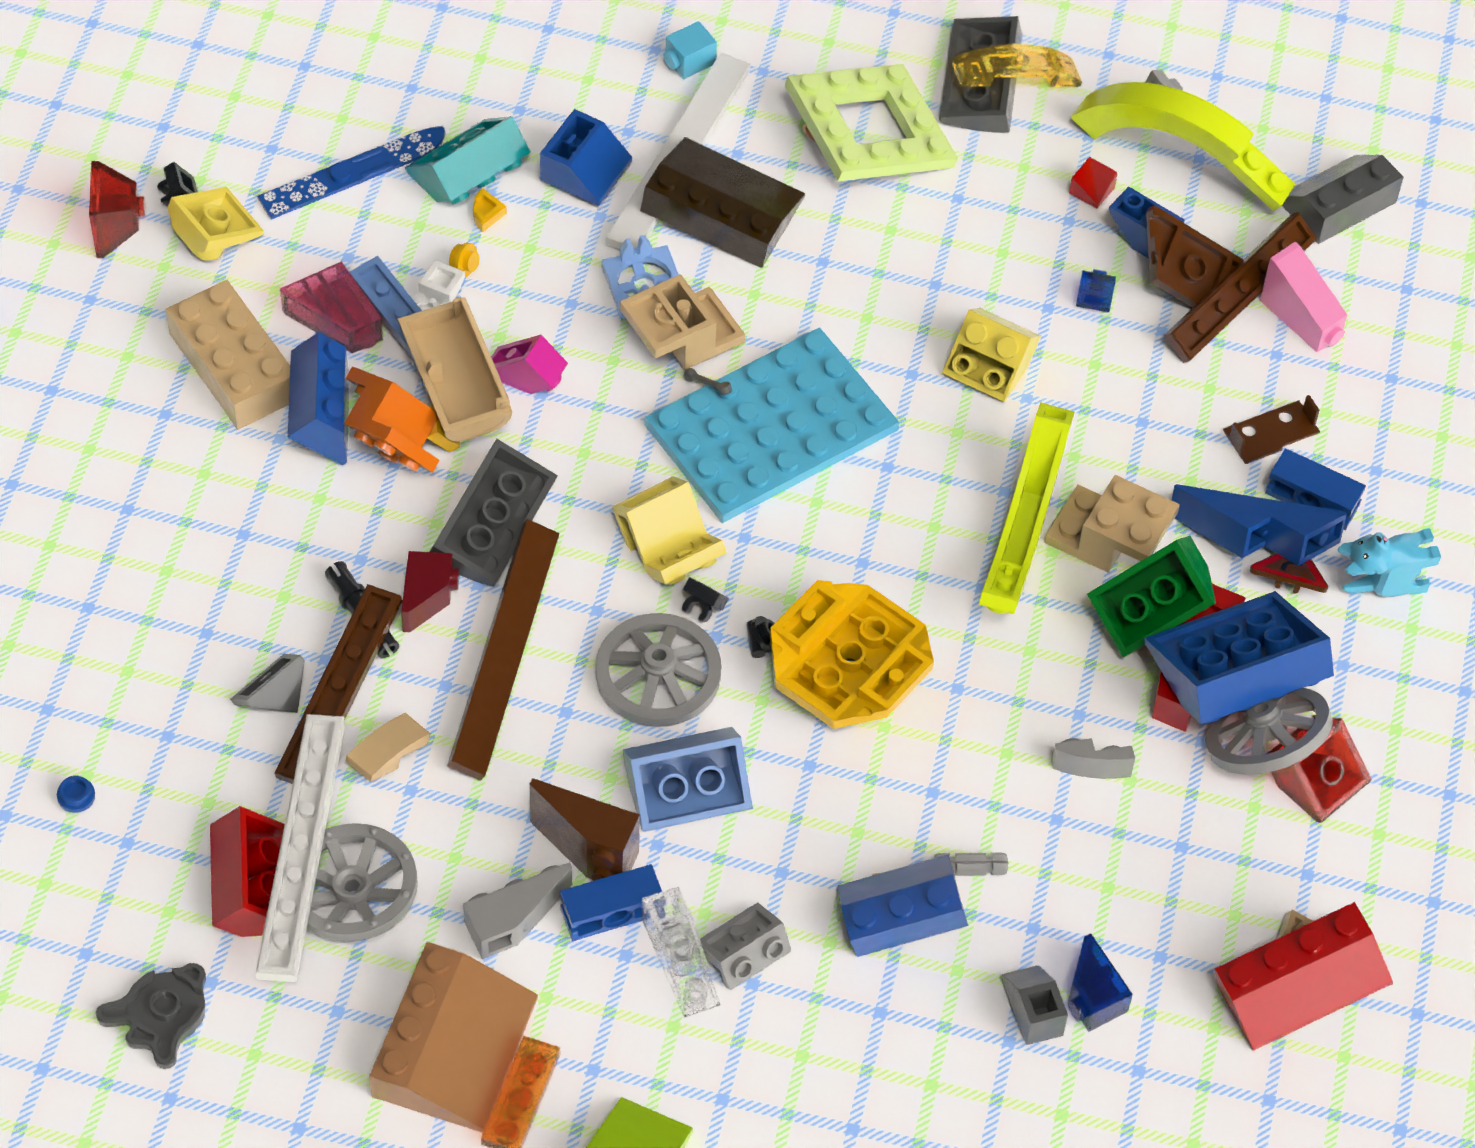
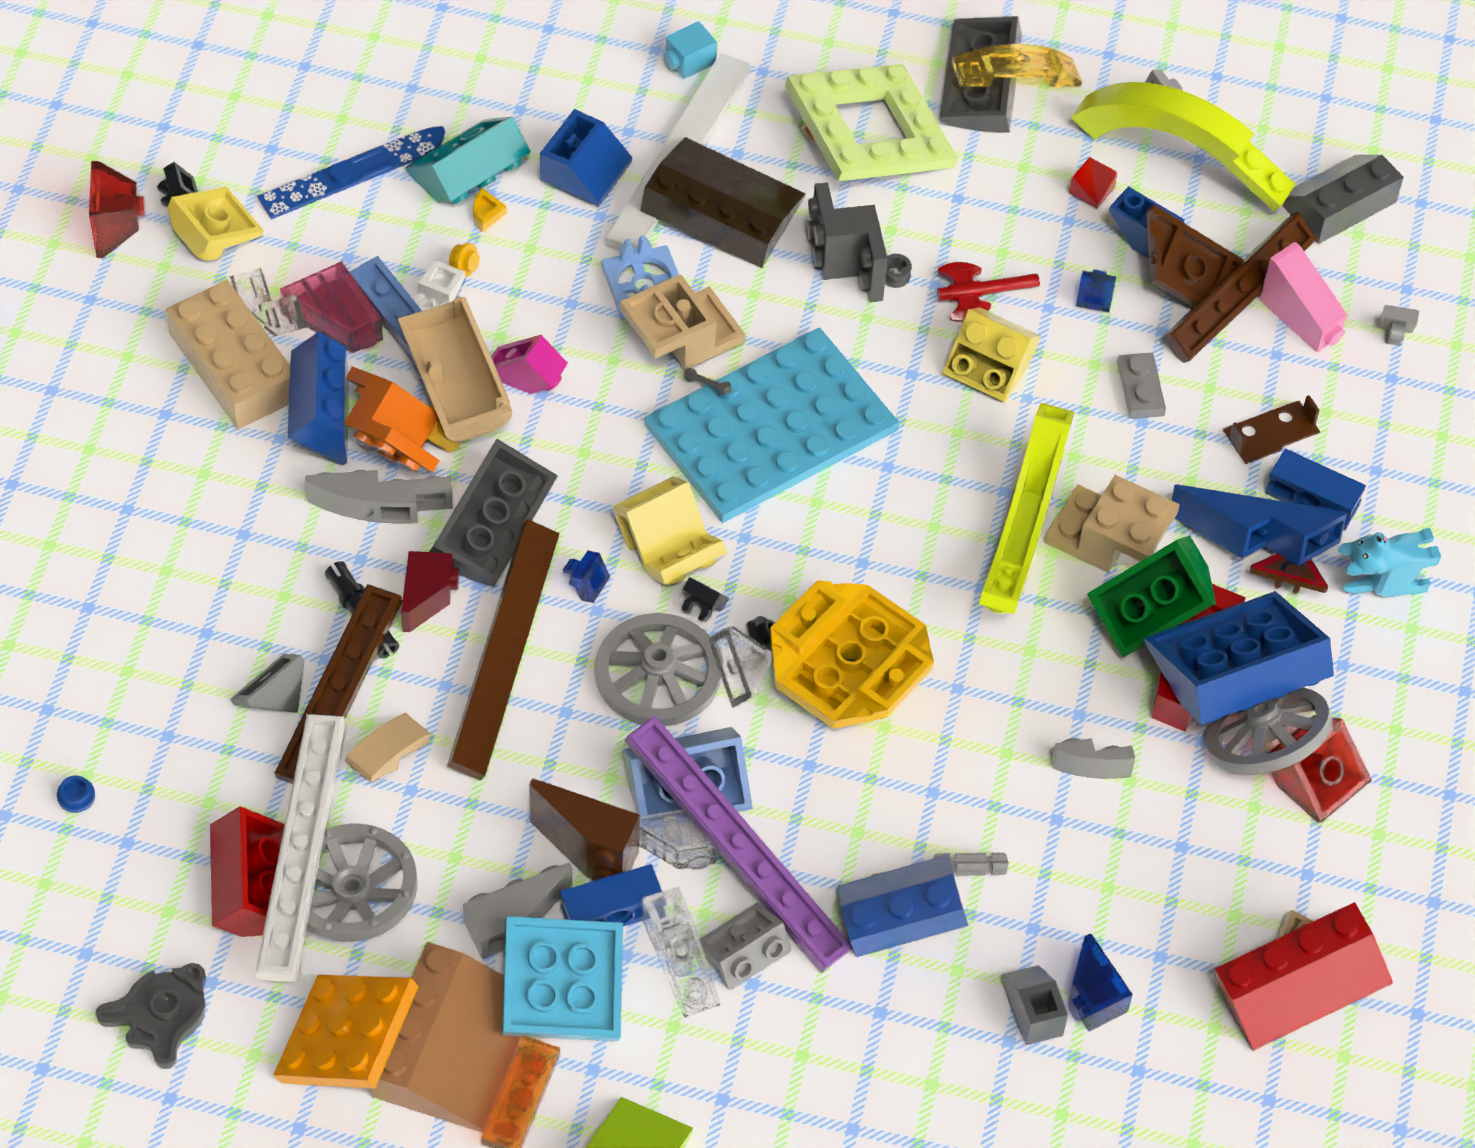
none -> clear tile [229,267,306,336]
none -> light orange plate [273,974,419,1089]
none -> light grey slope [305,470,453,524]
none -> medium azure plate [501,916,623,1041]
none -> clear blue tile [563,550,611,603]
none -> medium lavender tile [624,716,853,973]
none -> clear slope [639,810,717,870]
none -> clear slope [708,626,772,708]
none -> dark grey bracket [806,182,888,302]
none -> dark grey bush [885,253,912,288]
none -> red piece [937,262,1040,322]
none -> light grey plate [1117,352,1166,419]
none -> light grey tile [1378,305,1419,346]

